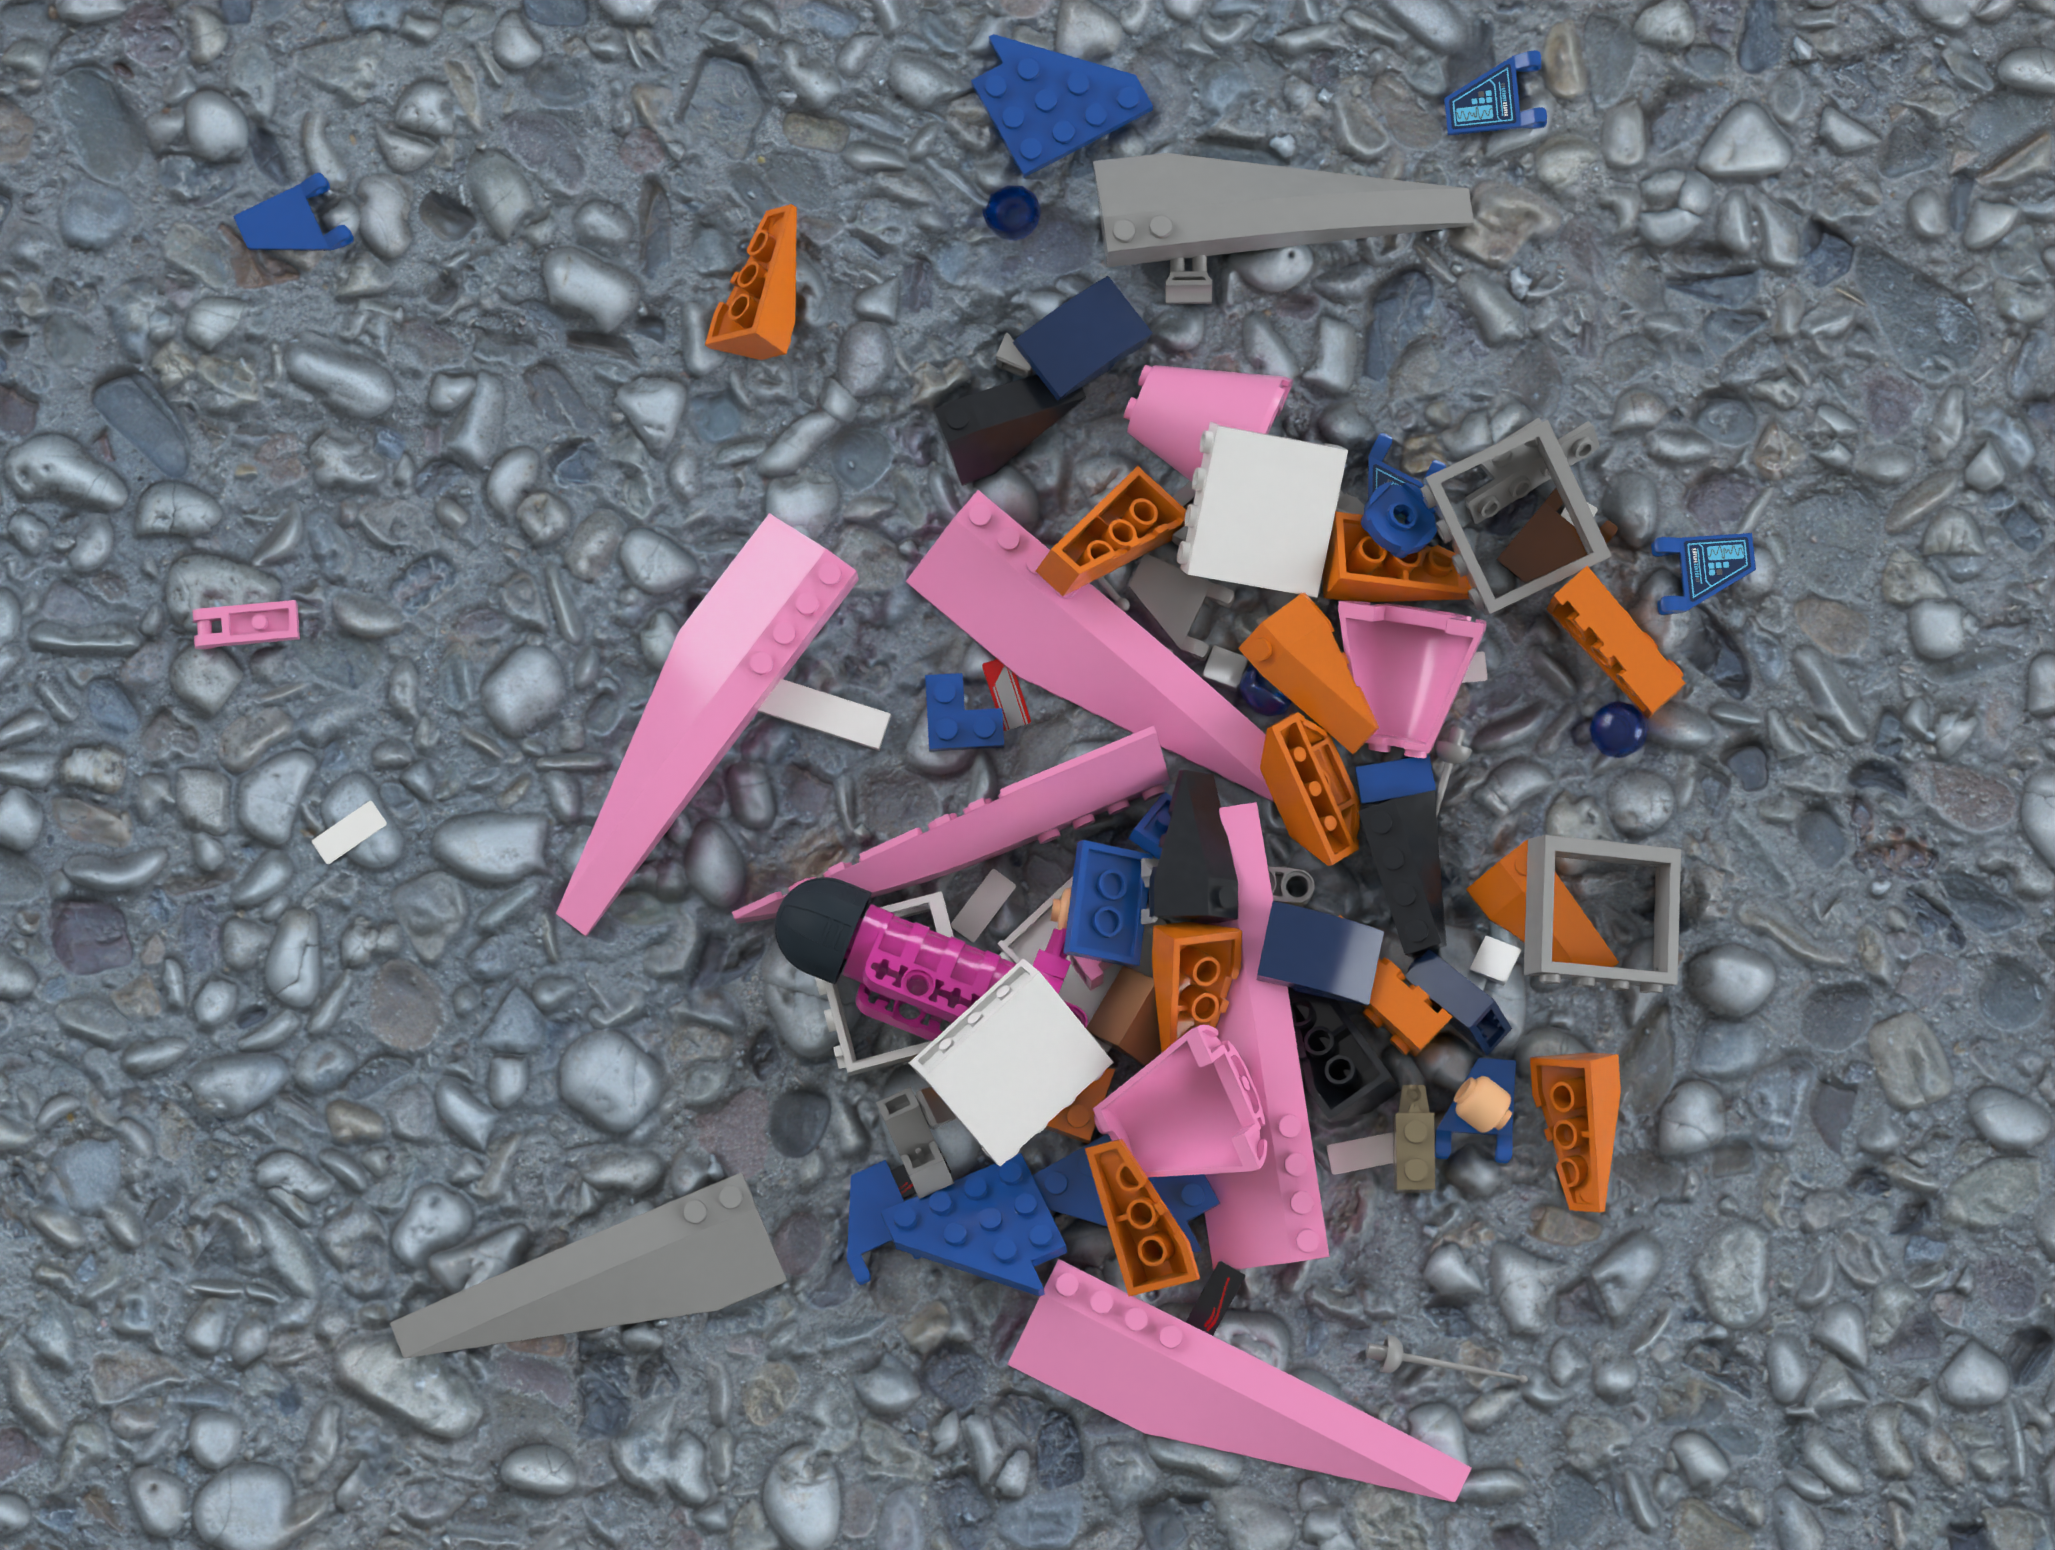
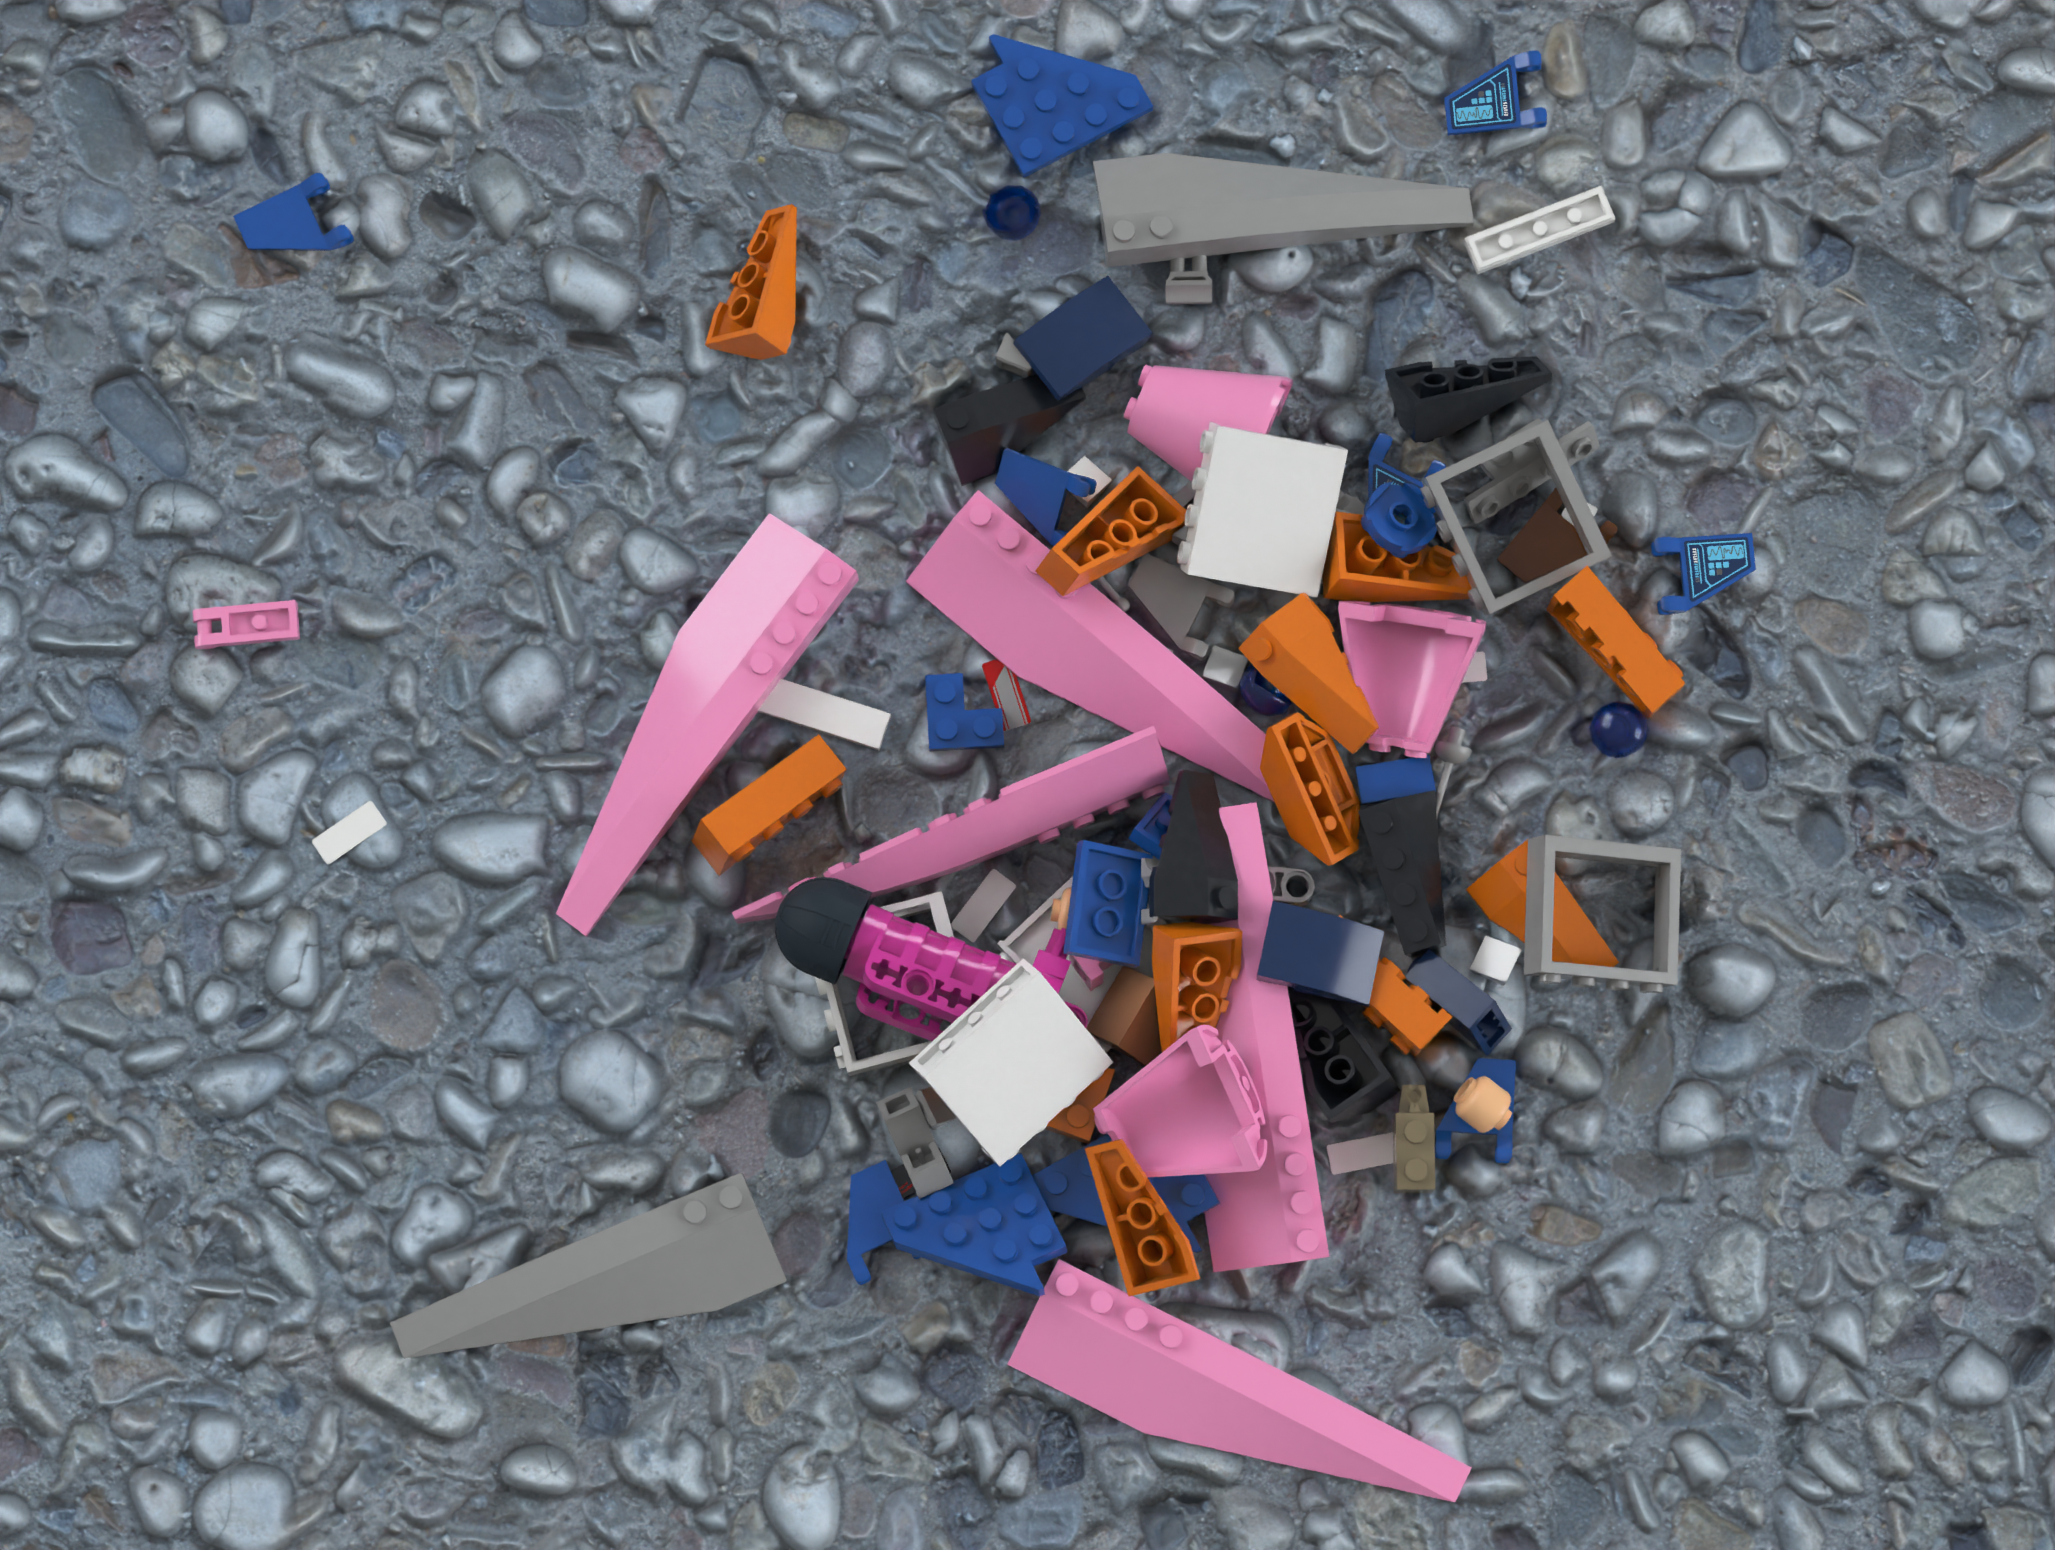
black sticker [1186,1261,1245,1336] -> none
light grey sword [1366,1334,1528,1383] -> none
orange wedge [1530,1053,1621,1213] -> none
none -> orange wedge [692,734,847,876]
none -> blue flag [995,448,1097,546]
none -> white slope [1067,456,1112,508]
none -> black wedge [1385,356,1552,443]
none -> white tile [1463,185,1615,275]

